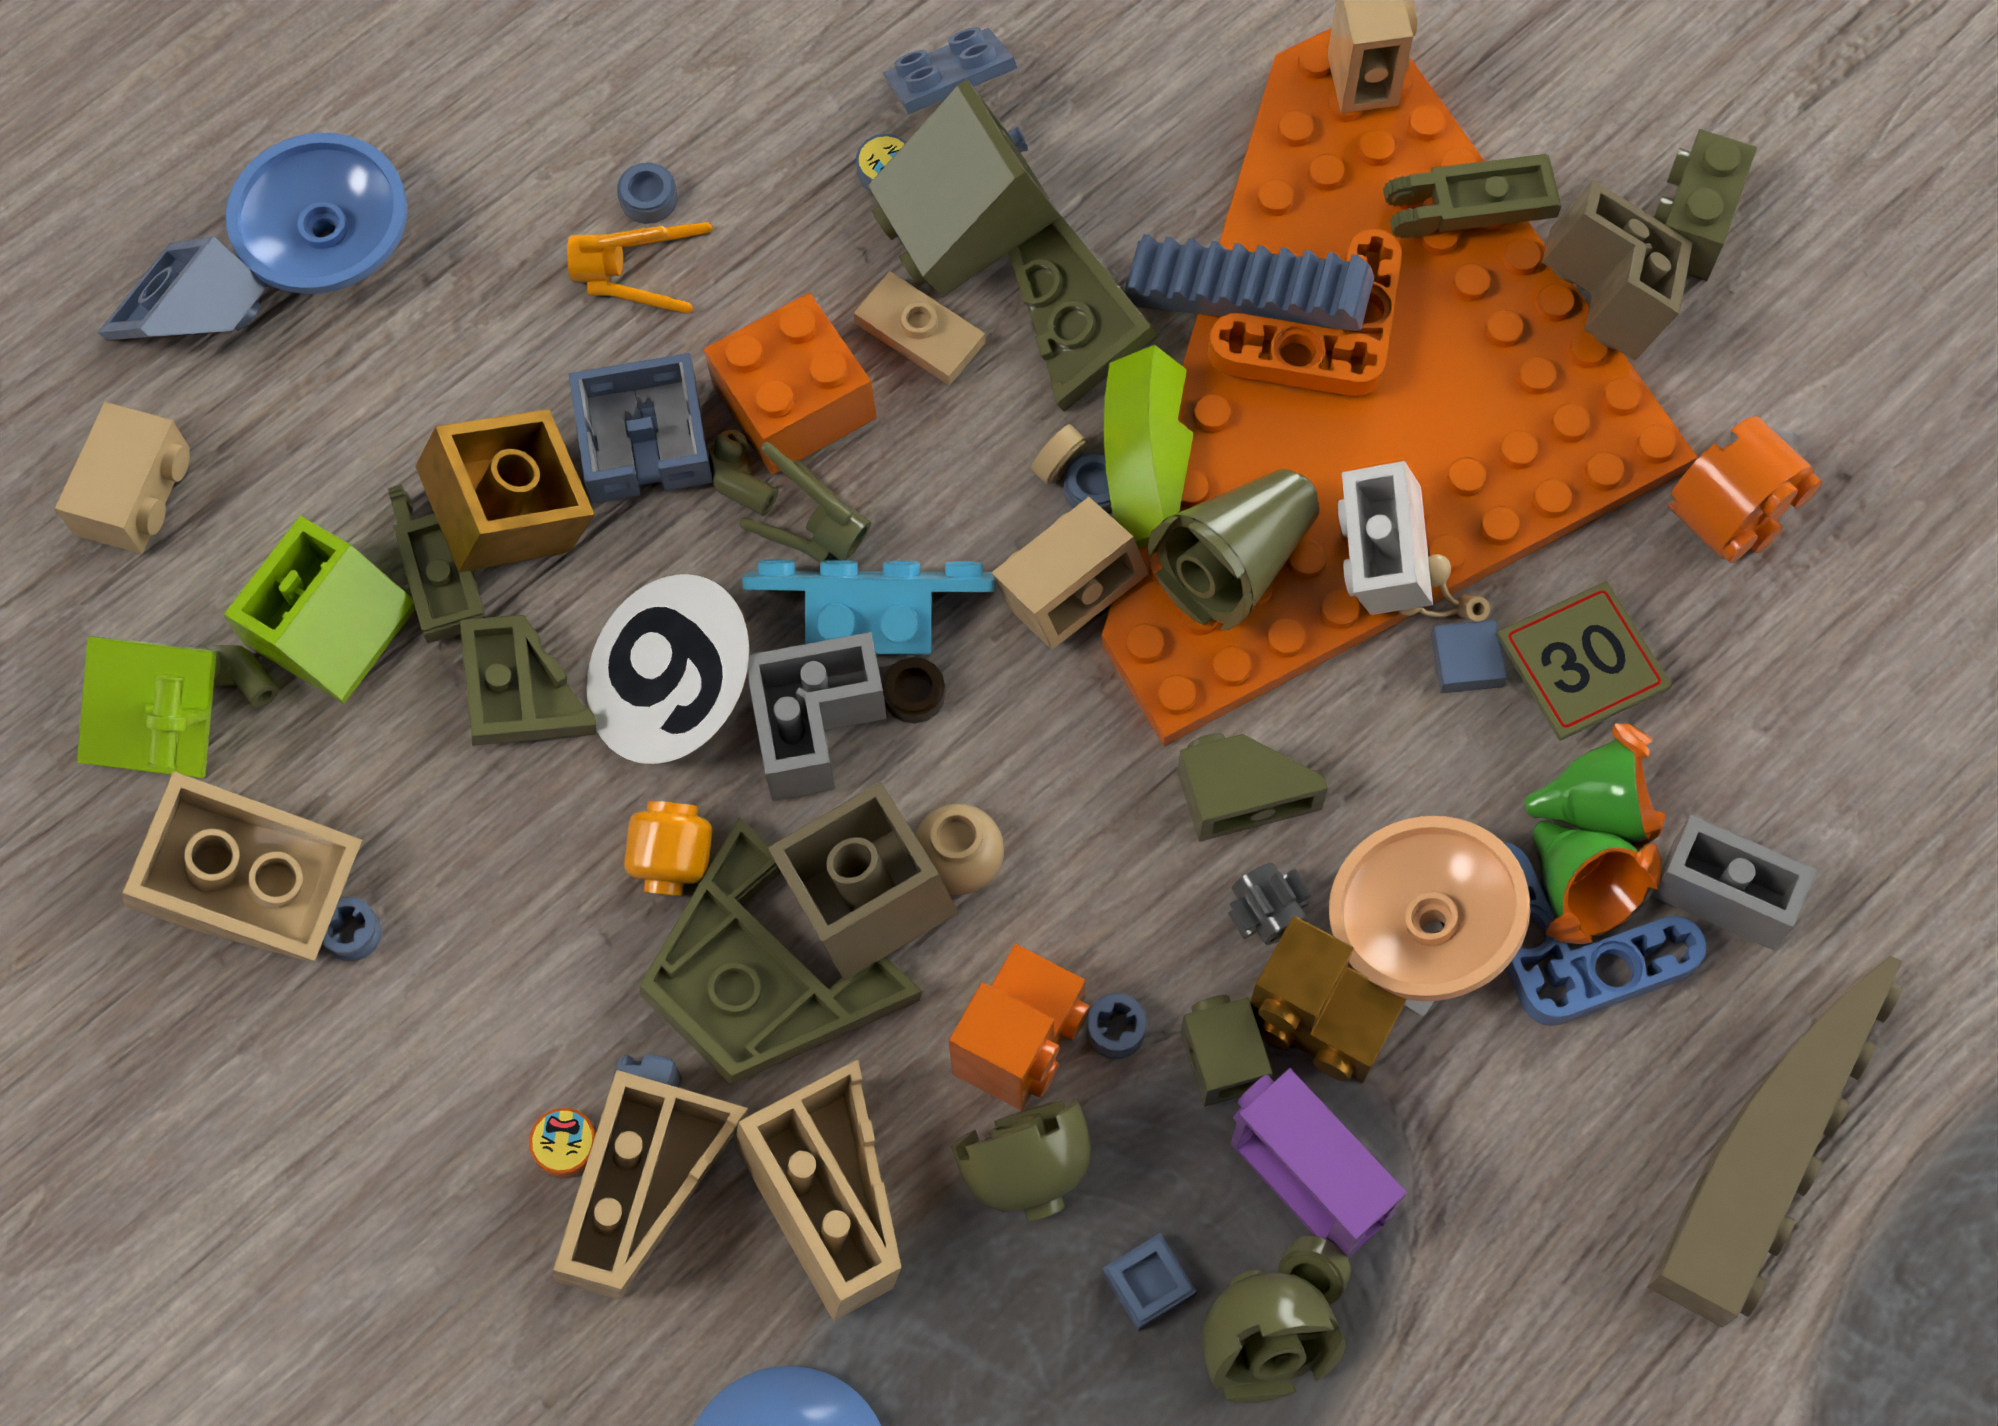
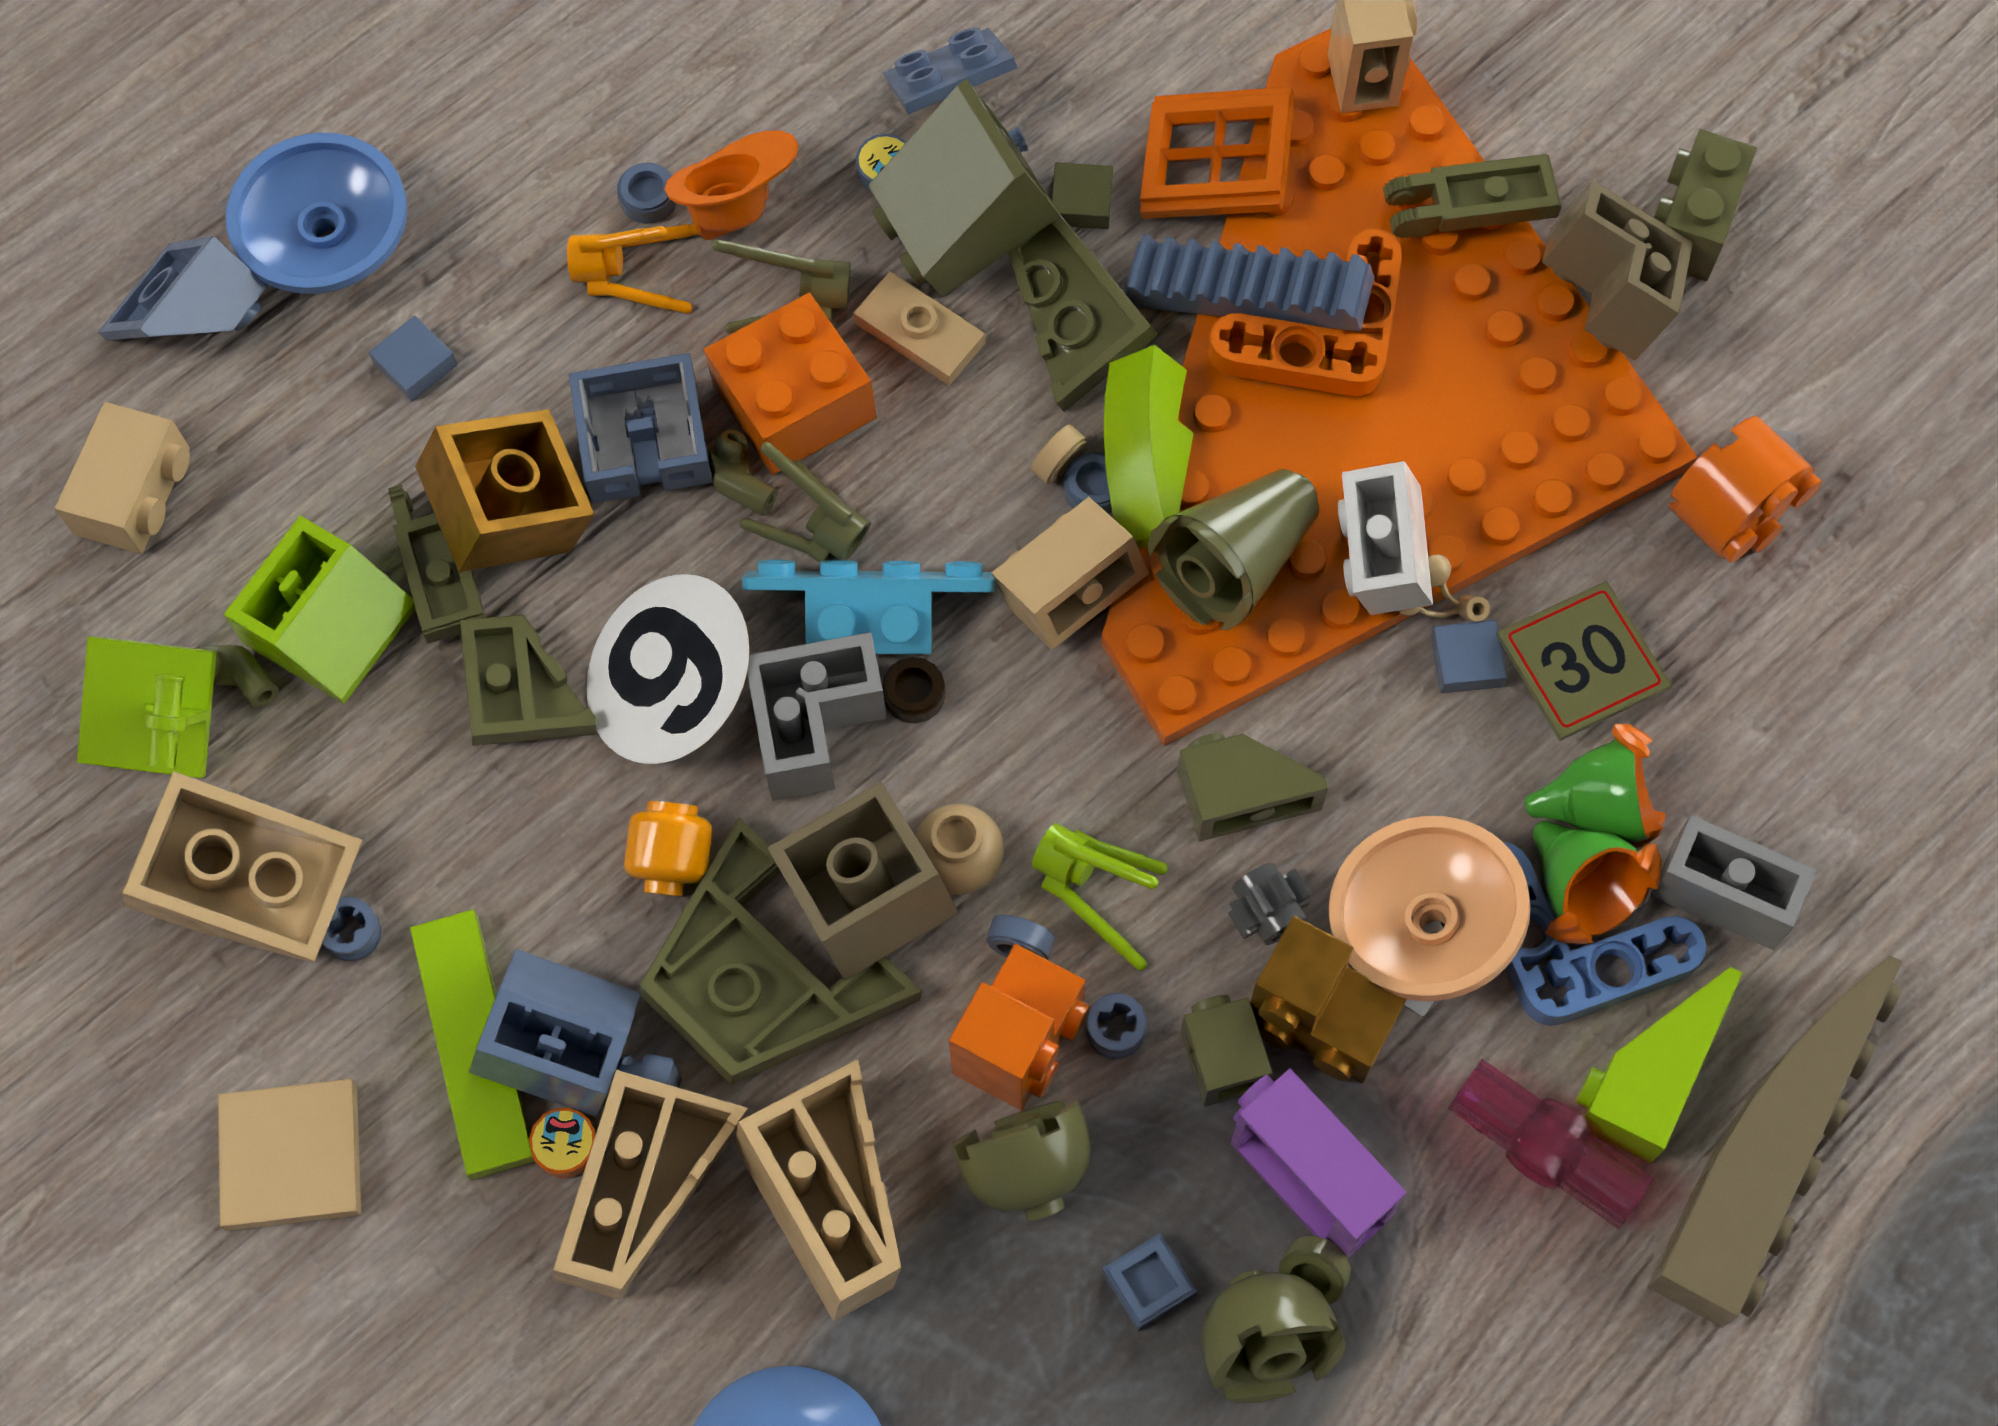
none -> tan tile [218,1079,361,1231]
none -> sand blue tile [368,315,458,402]
none -> lime tile [410,909,535,1180]
none -> sand blue slope [469,949,640,1117]
none -> orange piece [664,130,799,240]
none -> olive plant [712,239,851,334]
none -> sand blue tile [986,915,1055,960]
none -> lime plant [1032,822,1168,971]
none -> olive tile [1052,162,1113,229]
none -> orange piece [1140,86,1294,219]
none -> clear pink piece [1448,1059,1654,1230]
none -> lime slope [1575,967,1743,1164]

